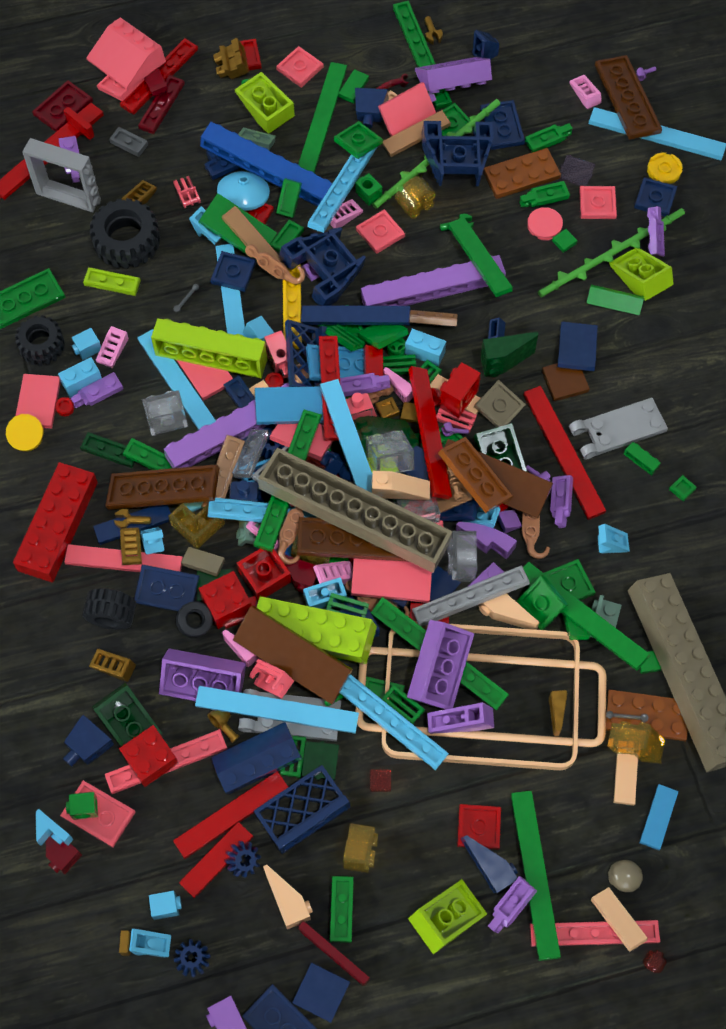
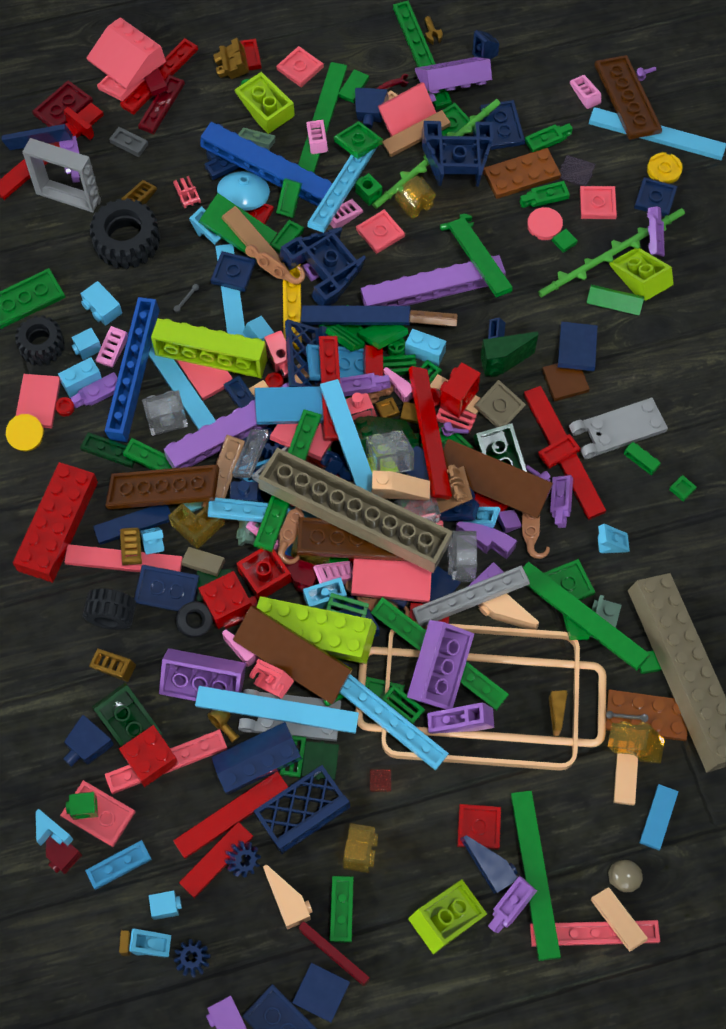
lime tile [83,267,141,296] -> none
pearl gold bar [114,509,151,529] -> none
dark orange plate [438,437,513,513] -> none
green tile [517,575,569,630] -> none
clear red piece [643,950,667,973] -> none
none -> dark blue tile [2,124,73,150]
none -> medium azure brick [81,281,122,326]
none -> dark azure tile [85,840,152,890]
none -> blue brick [105,297,160,442]
none -> bright pink slope [306,120,328,154]
none -> red tile [538,434,580,469]

